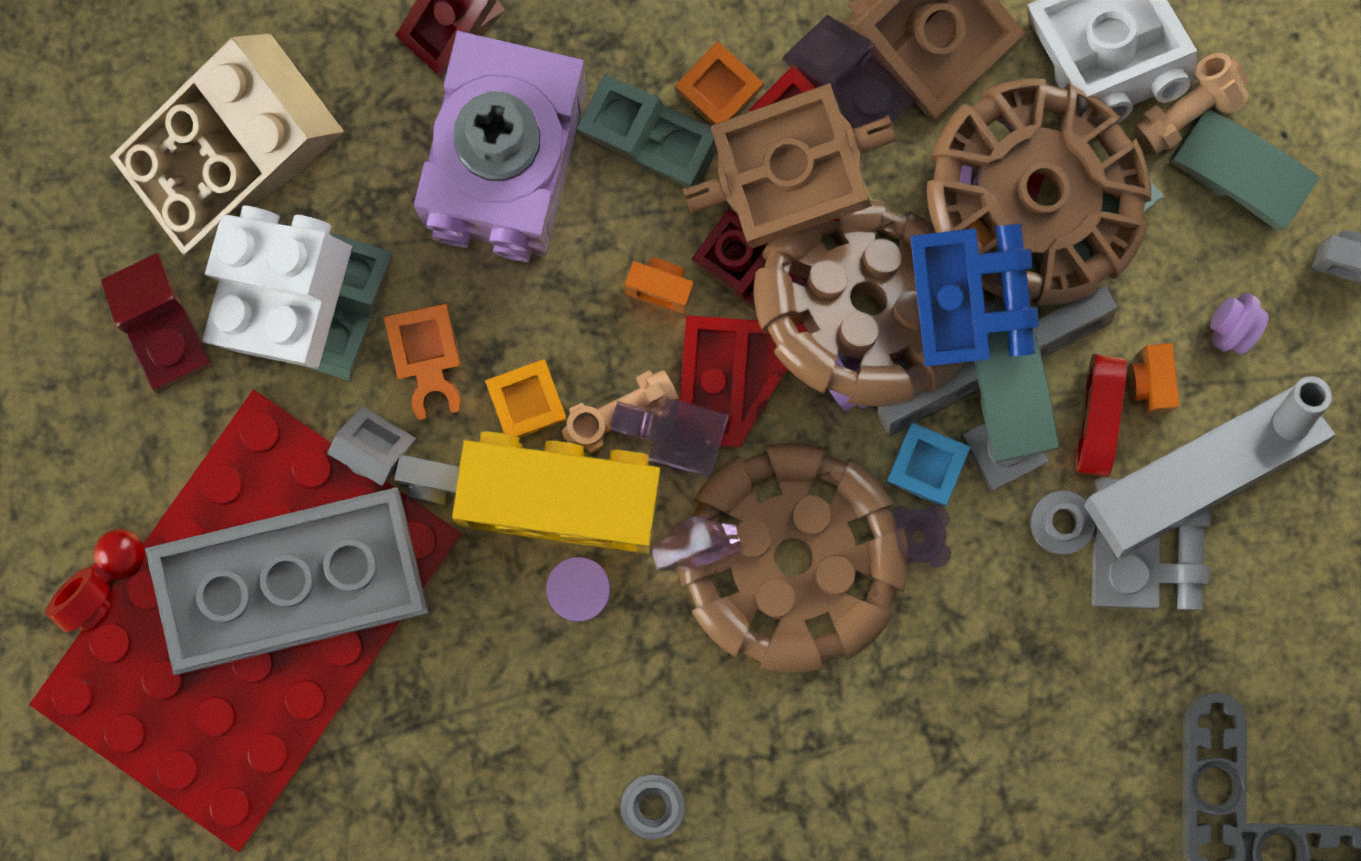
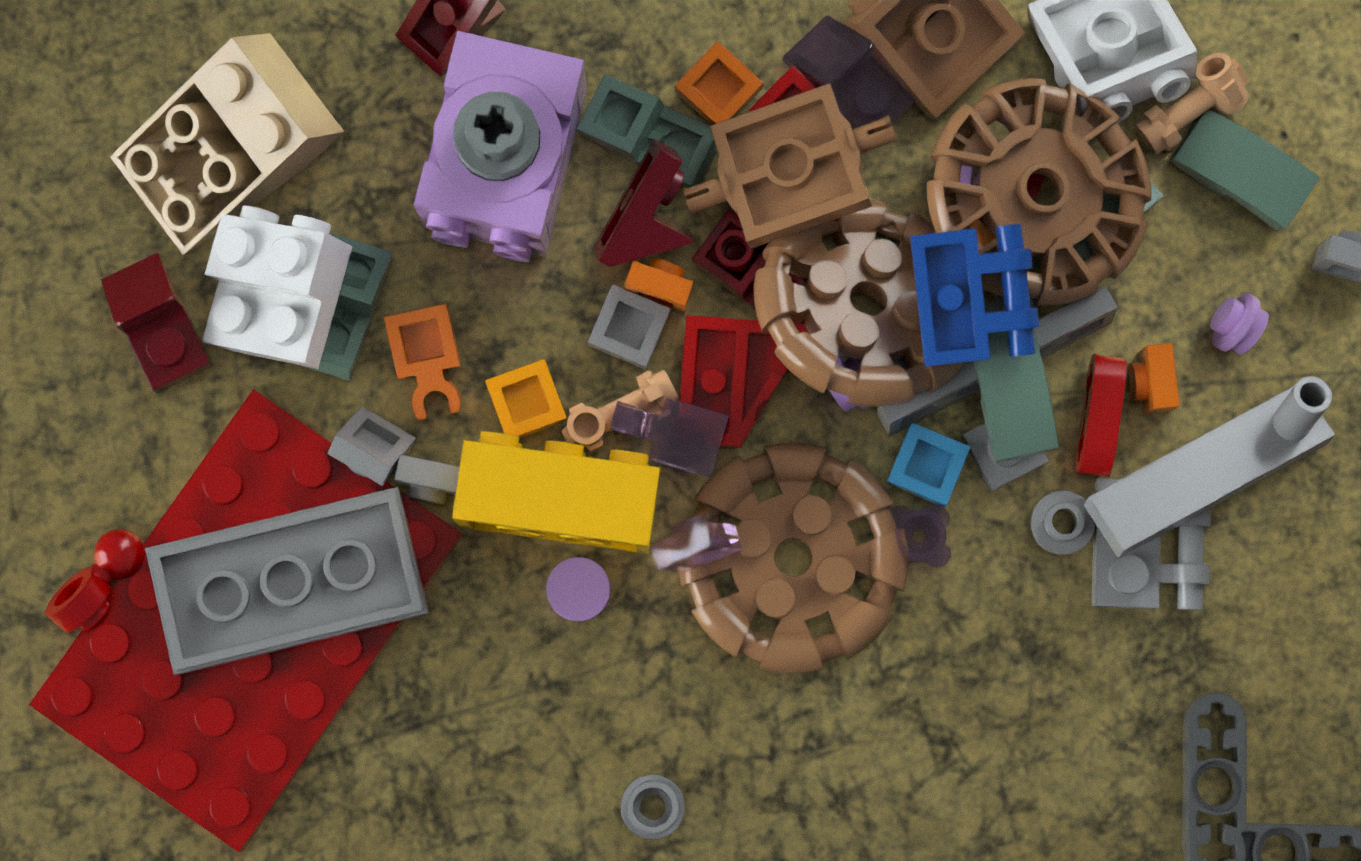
none -> light grey plate [587,284,671,370]
none -> dark red slope [593,139,695,267]

